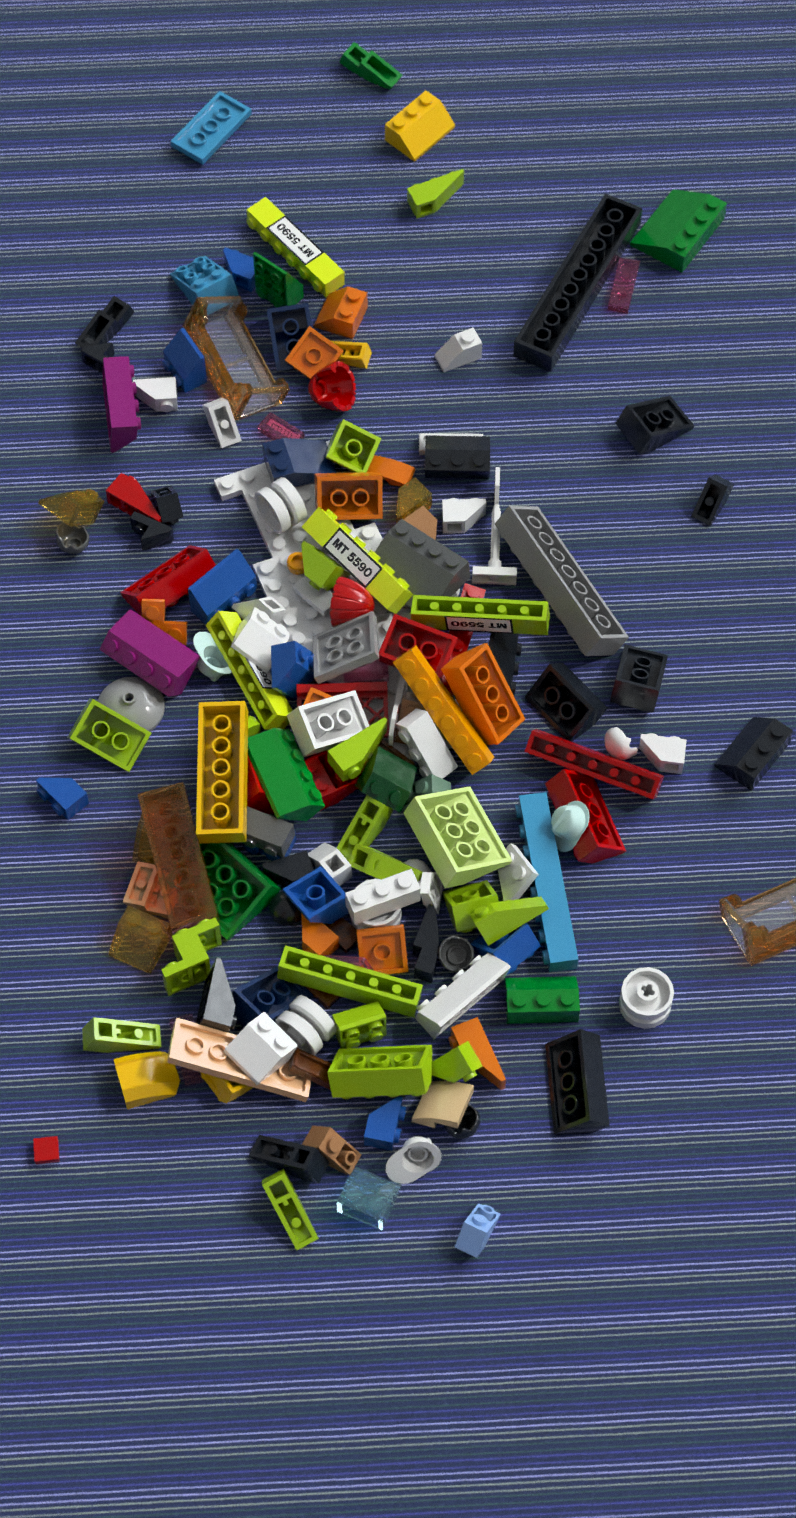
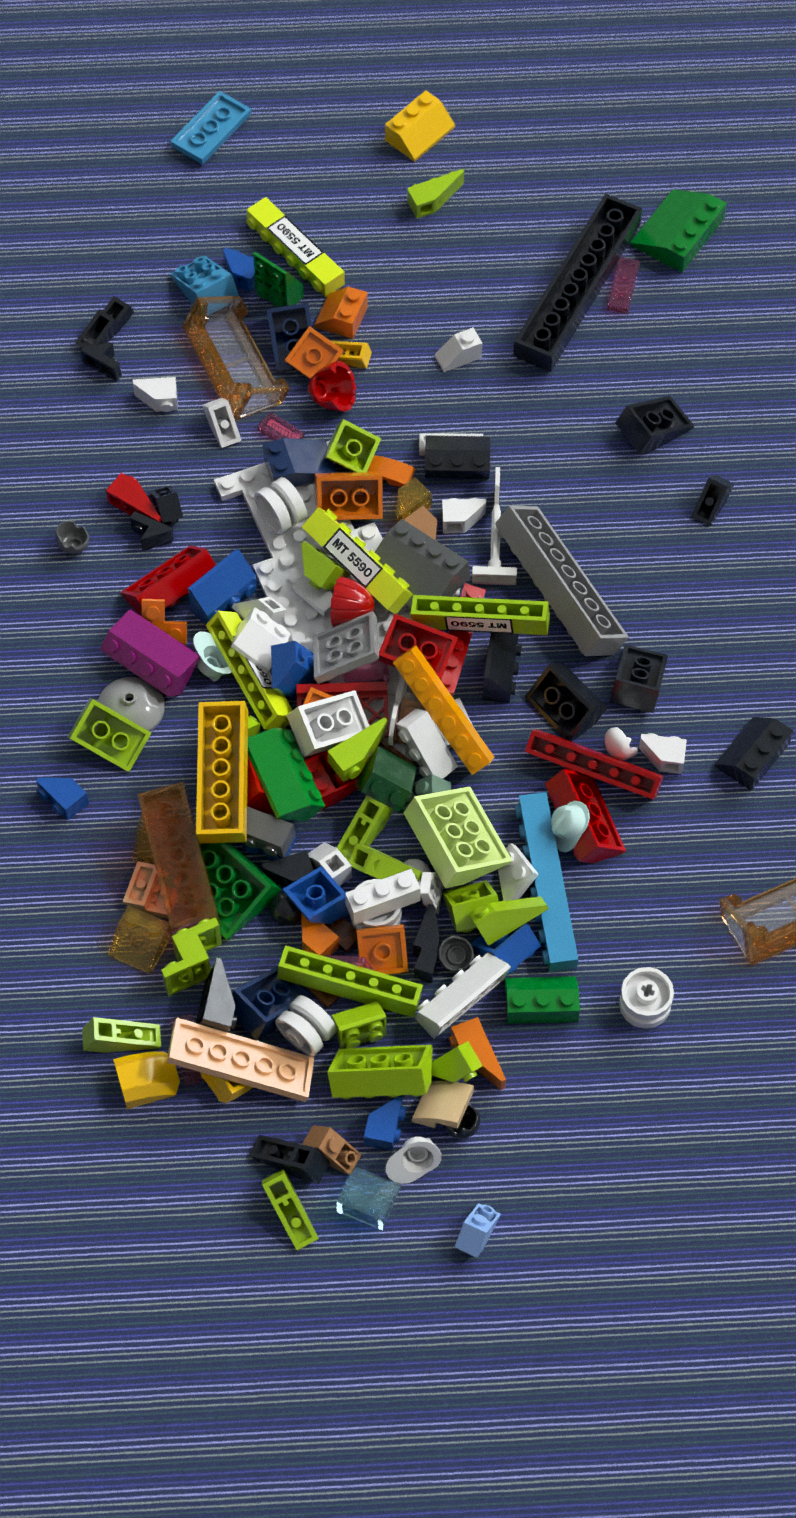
red tile [33,1136,60,1164] -> none
clear yellow slope [38,489,105,527] -> none
magenta slope [102,356,141,453] -> none
blue slope [162,328,207,393] -> none
white slope [223,1012,298,1085] -> none
light orange tile [287,552,304,575] -> none
reddish brown tile [288,1048,331,1089] -> none
green slope [339,42,403,90] -> none
orange slope [441,643,525,745] -> none
black slope [545,1029,610,1135] -> none

